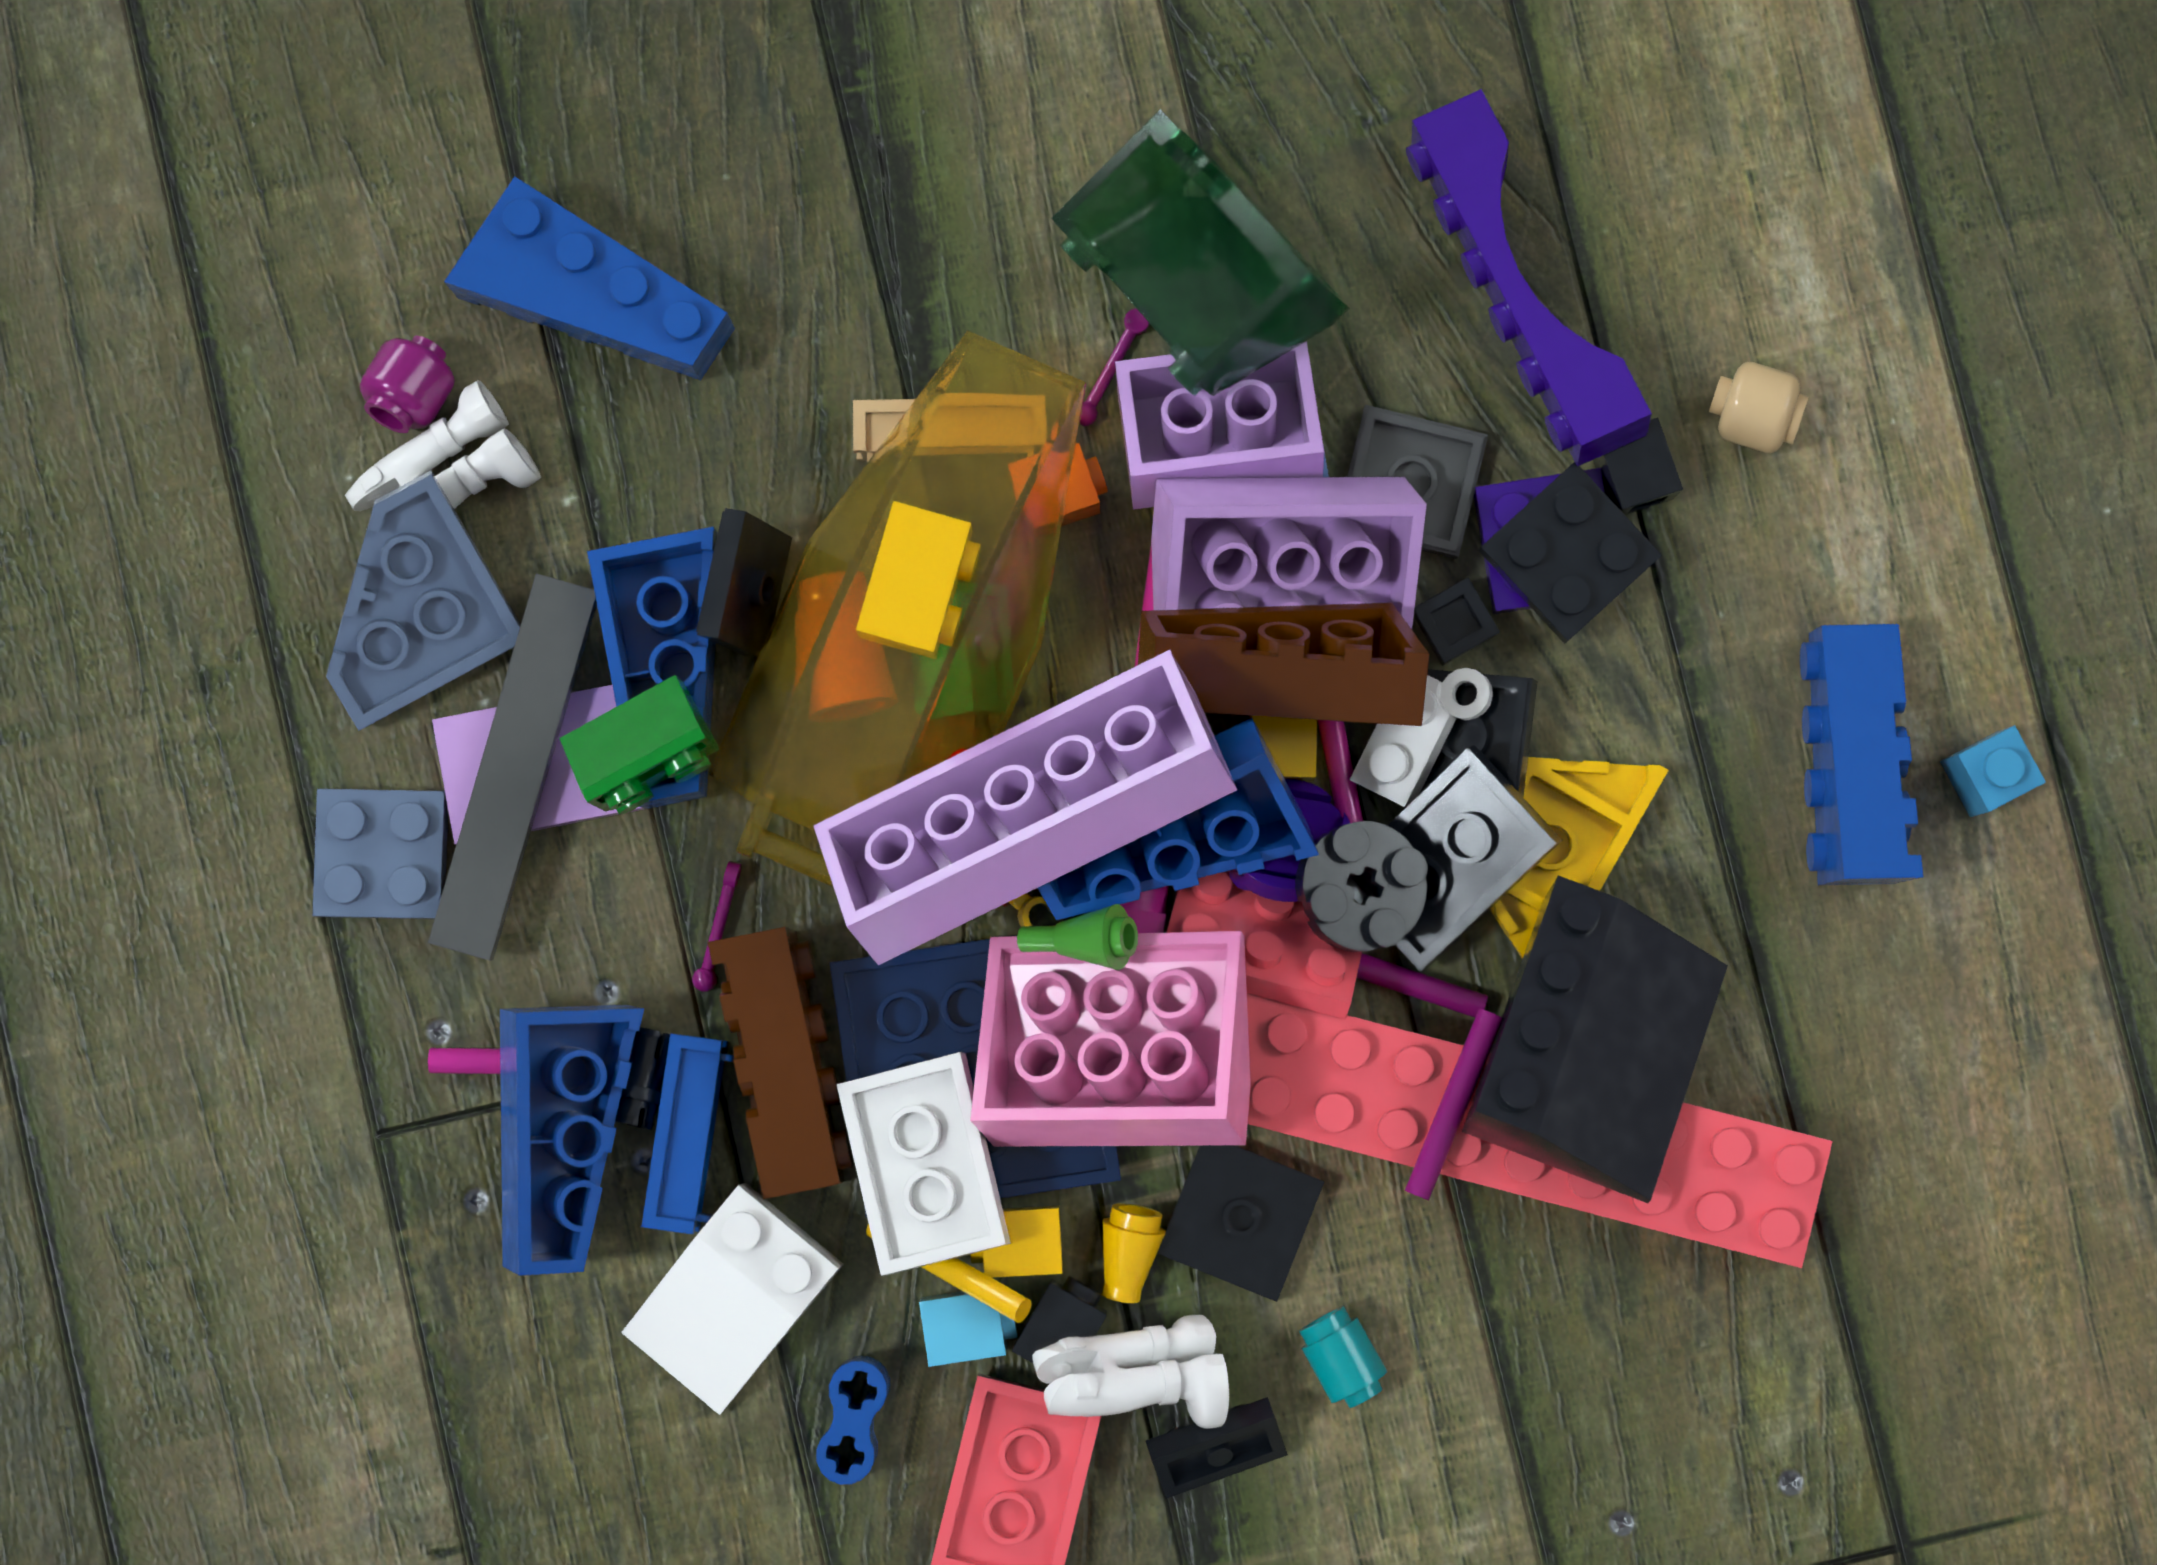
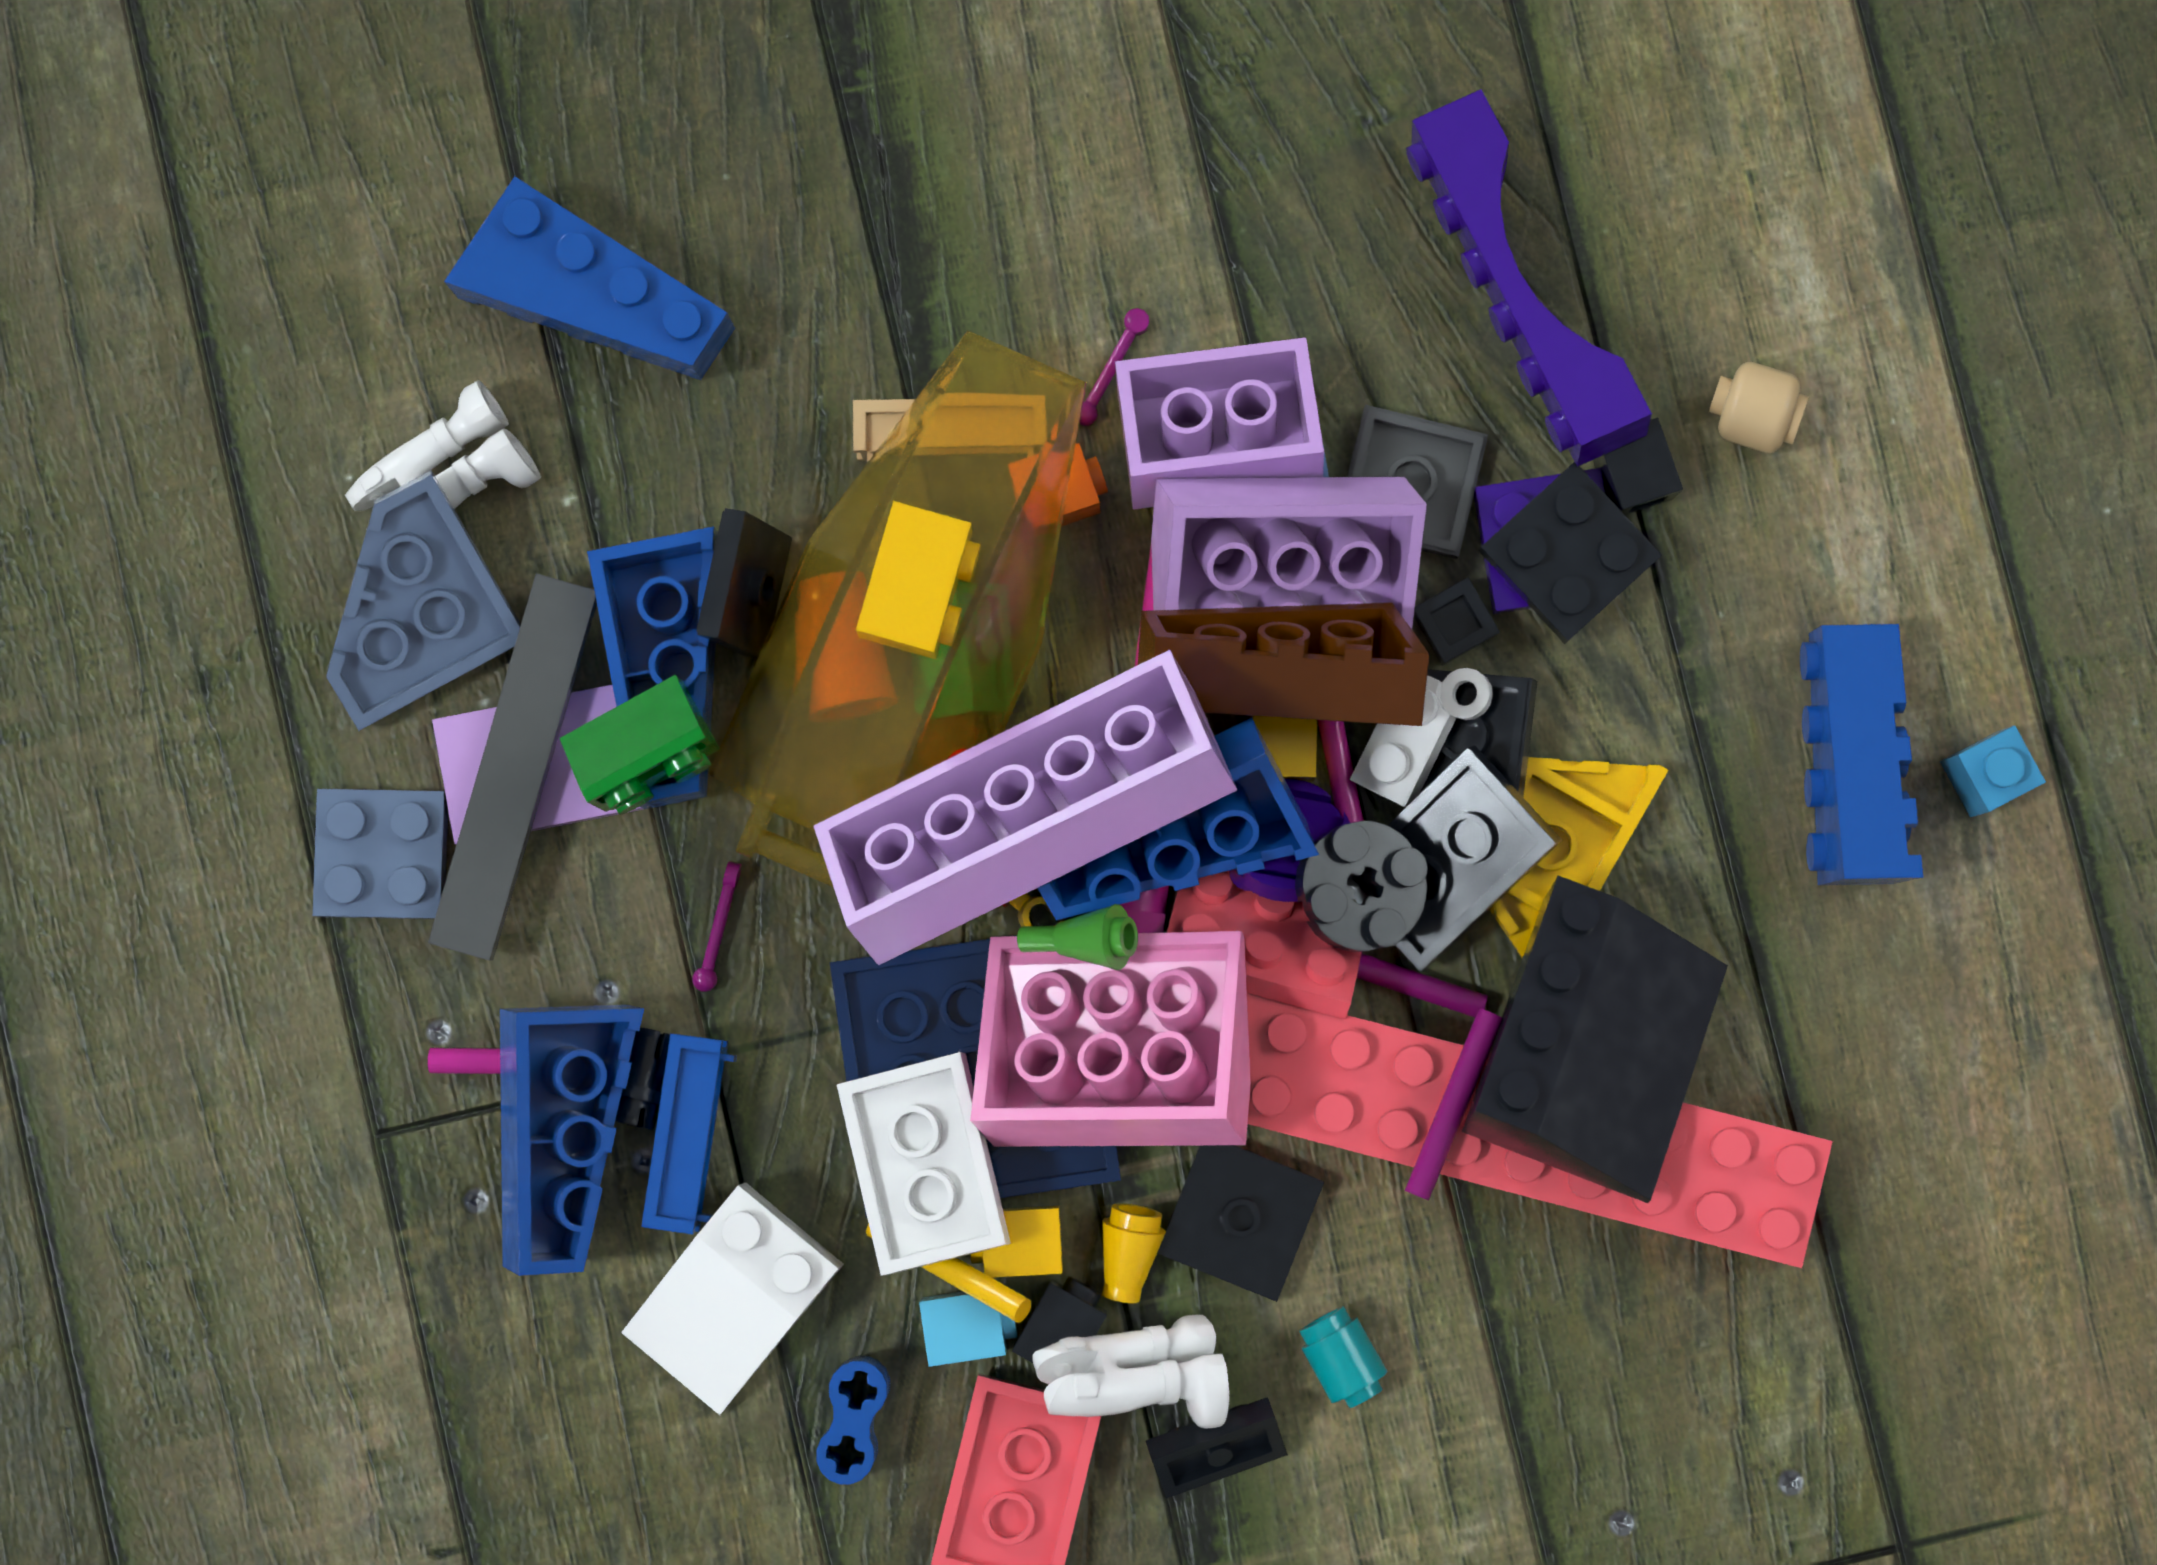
magenta head [359,336,455,433] -> none
reddish brown wedge [708,927,853,1199] -> none
clear green windscreen [1051,109,1350,396] -> none

